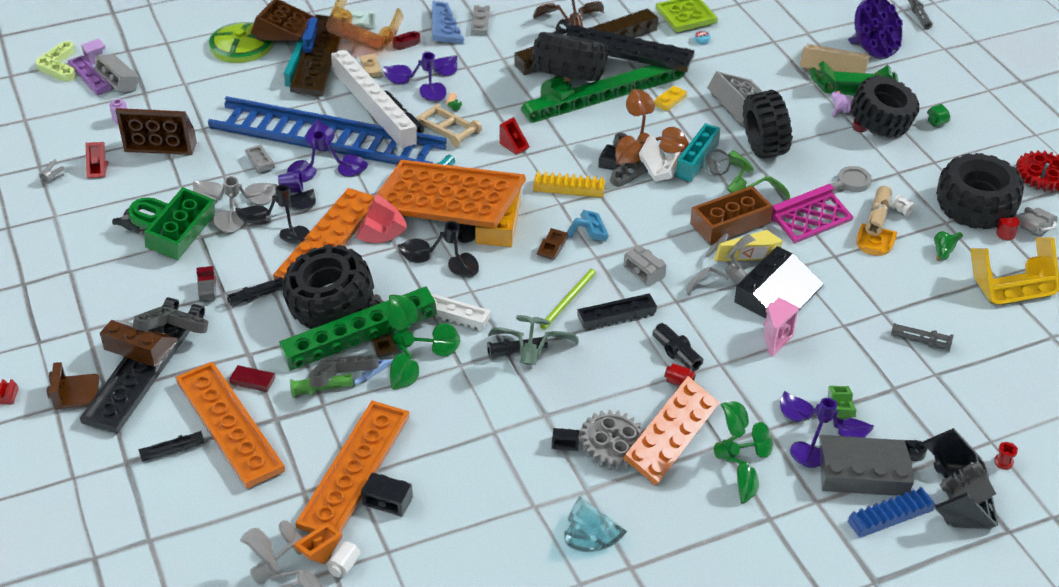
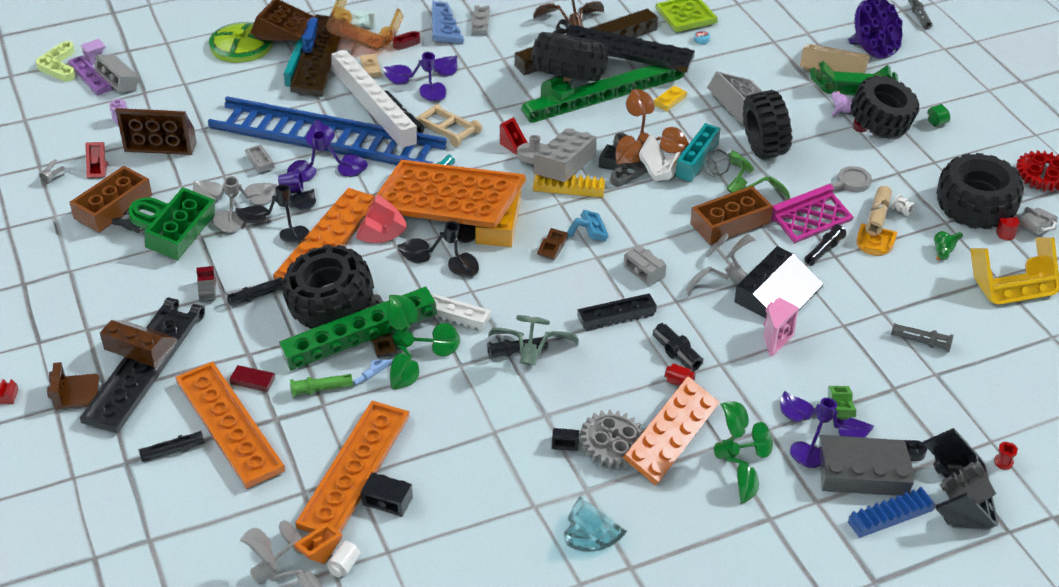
dark grey beam [133,307,209,333] -> none
dark grey beam [308,355,379,387] -> none
green arm [446,93,462,111] -> none
lime piece [540,269,596,330] -> none
light yellow slope [714,230,783,261] -> none
none -> dark orange brick [69,166,152,233]
none -> light grey brick [517,128,597,182]
none -> black pin [804,224,847,266]

